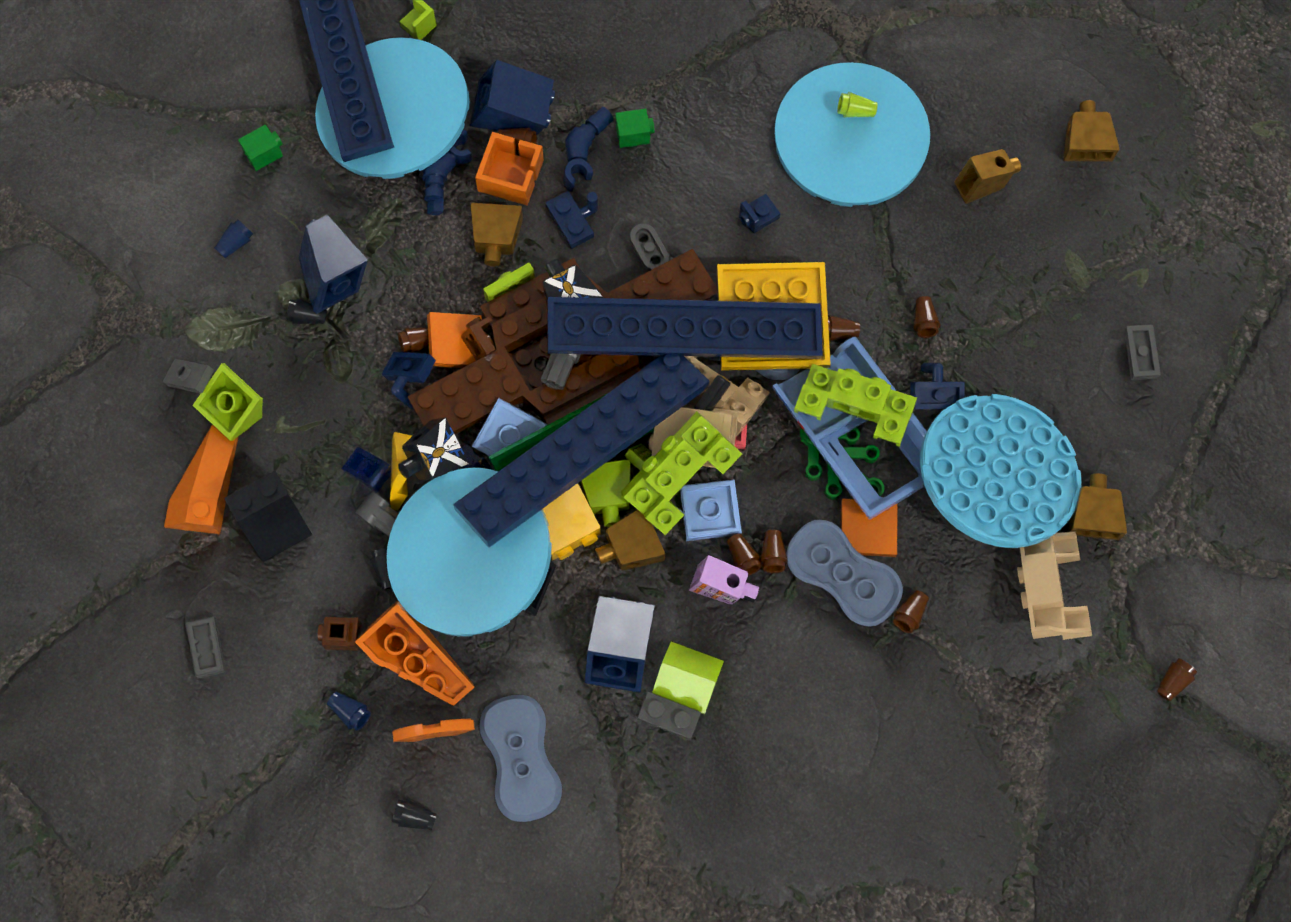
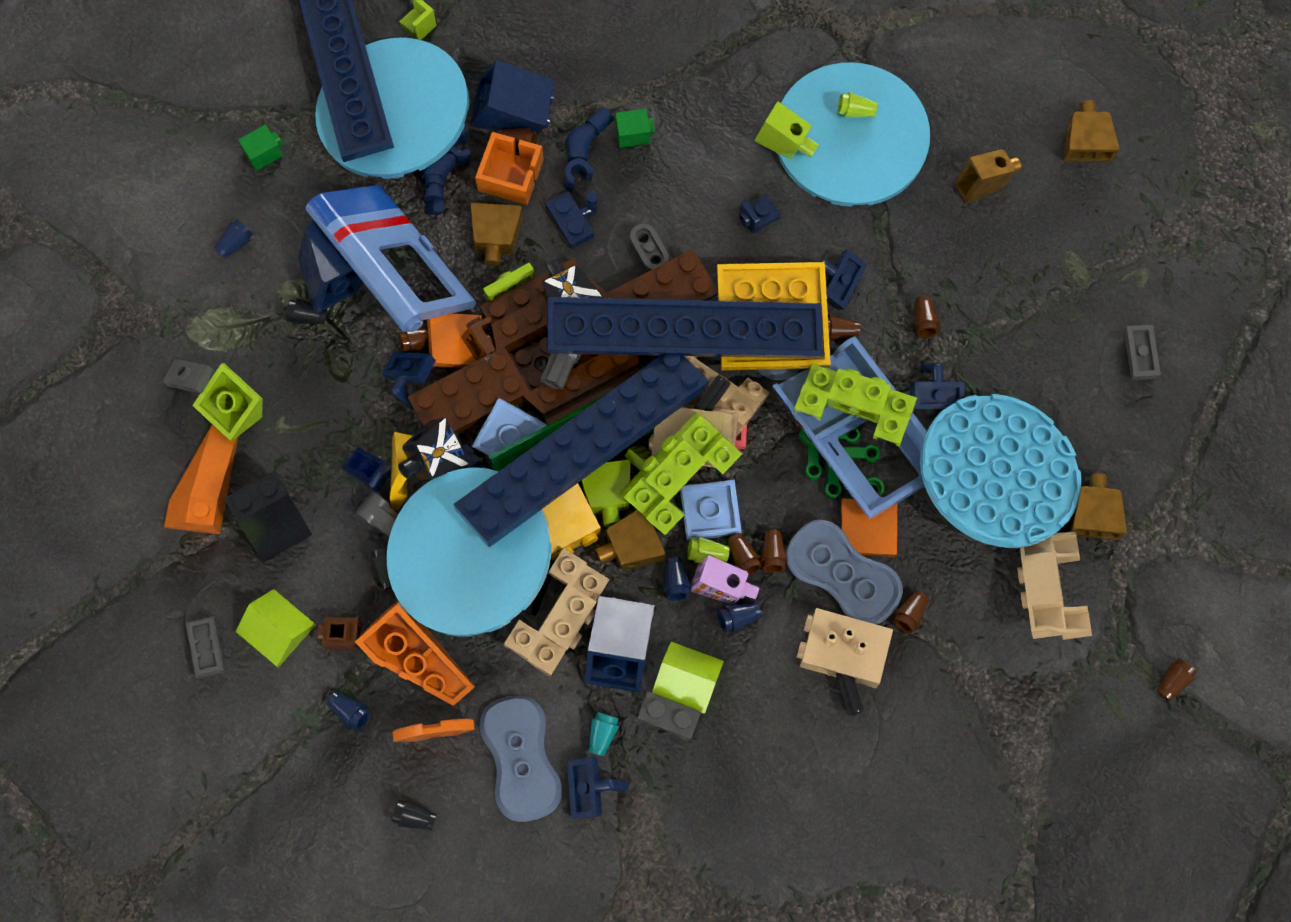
none -> lime slope [235,589,316,668]
none -> medium blue piece [306,185,476,332]
none -> tan bracket [503,548,610,676]
none -> dark blue plate [567,757,629,820]
none -> teal cone [588,712,619,756]
none -> dark blue cone [664,557,691,601]
none -> lime cone [687,536,729,563]
none -> dark blue cone [717,602,761,633]
none -> lime torso [754,101,819,159]
none -> tan piece [797,608,893,716]
none -> dark blue plate [816,250,867,310]

